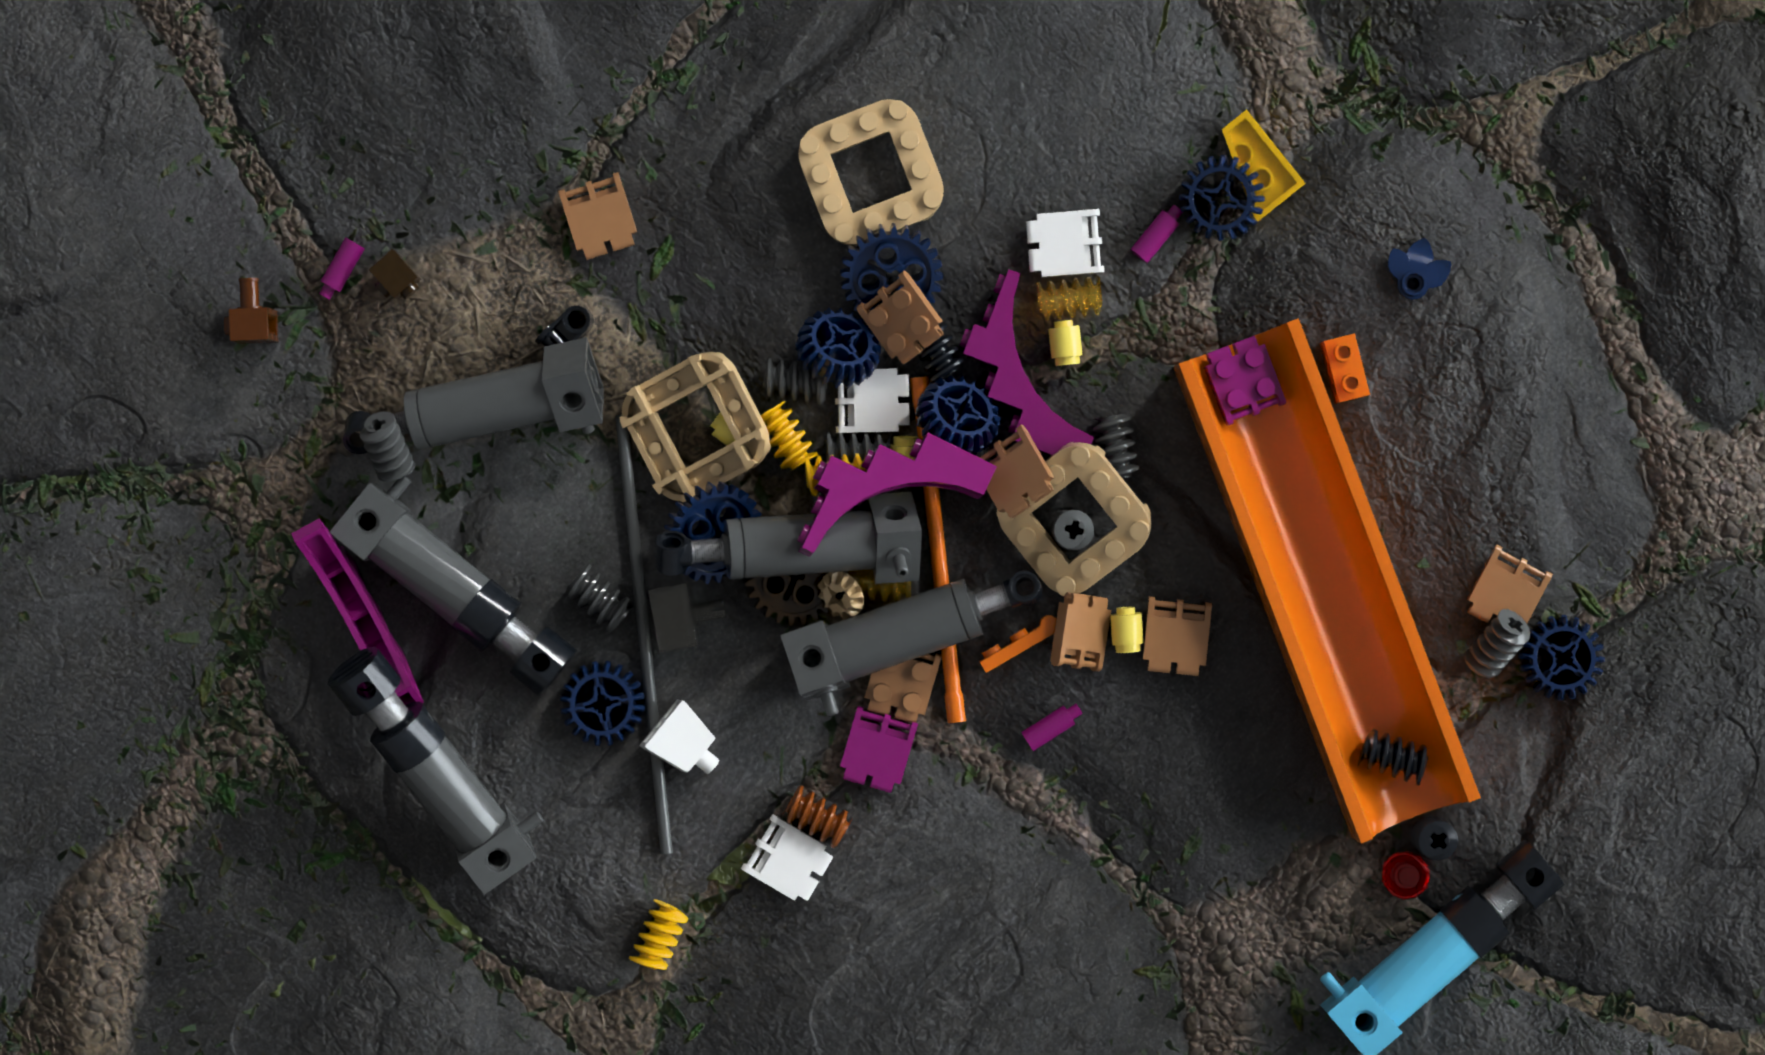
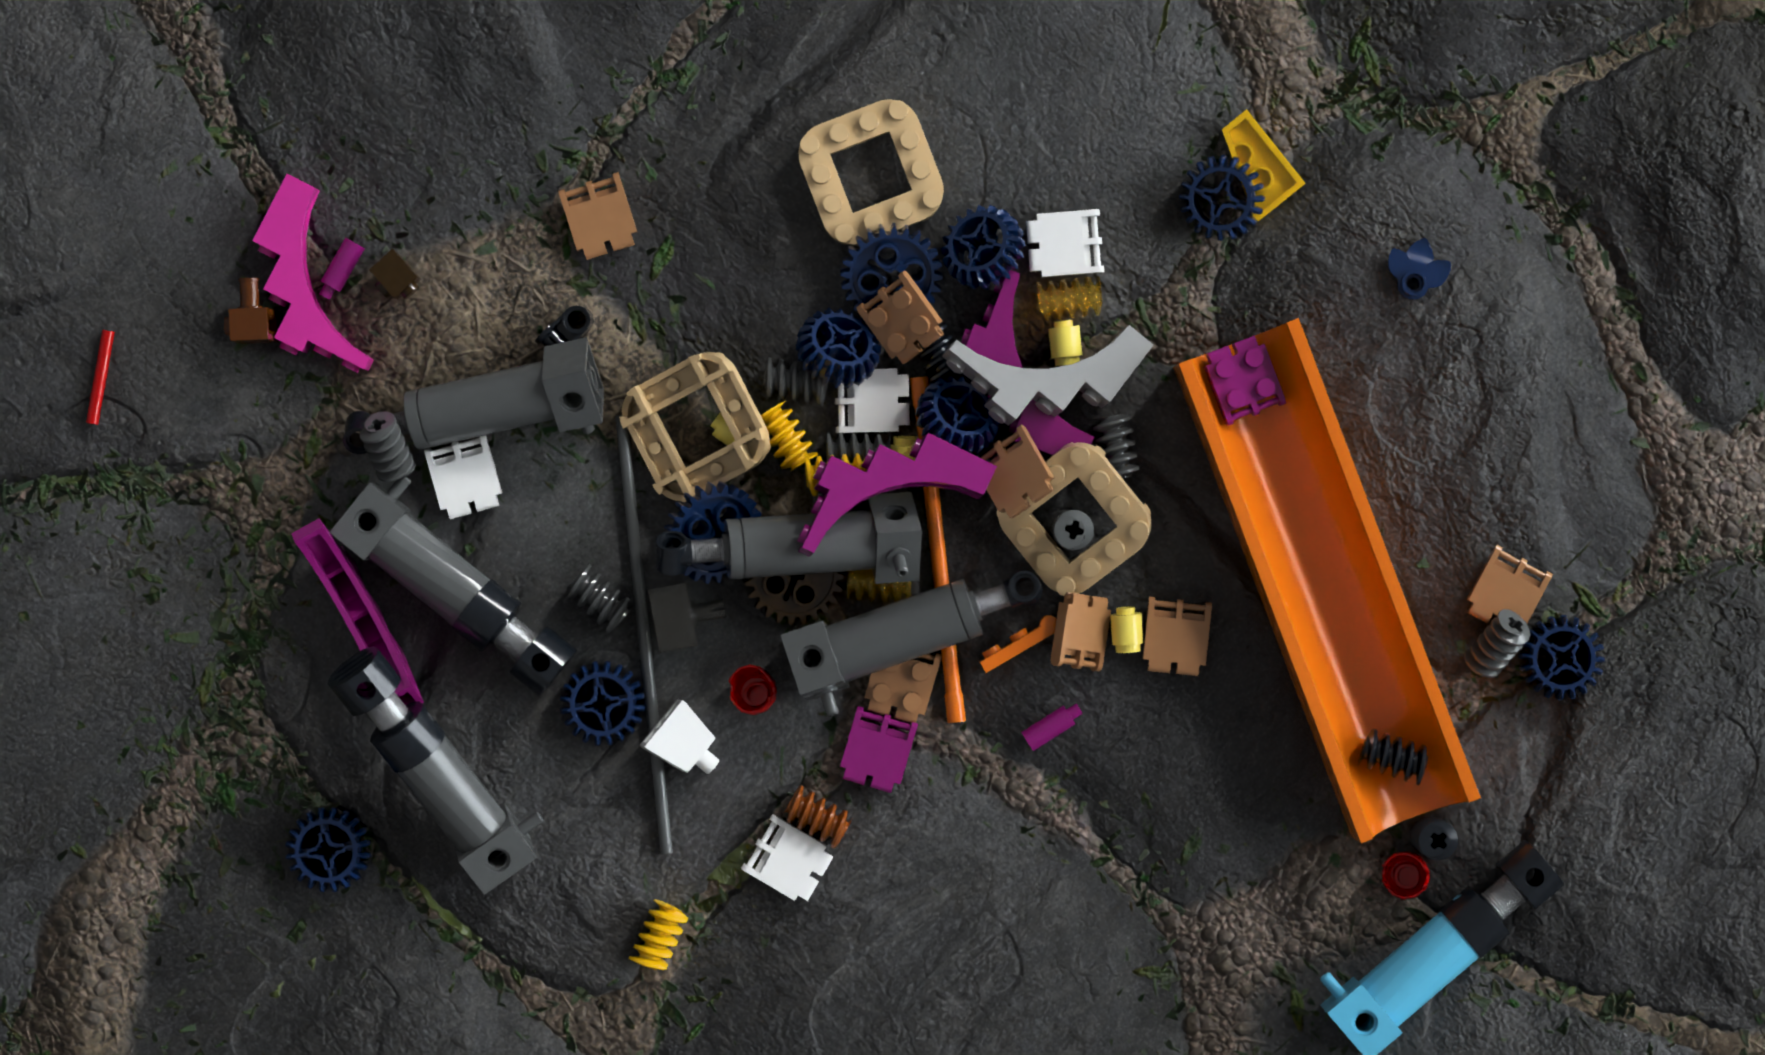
tan gear [817,572,864,620] -> none
magenta cylinder [1130,204,1183,264] -> none
orange brick [1320,333,1370,404] -> none
none -> red piece [86,330,115,425]
none -> dark pink arch [252,174,374,373]
none -> dark blue gear [285,807,371,892]
none -> white plate [424,435,502,519]
none -> red hair [729,664,777,715]
none -> dark blue gear [941,205,1026,290]
none -> light grey arch [942,325,1153,426]

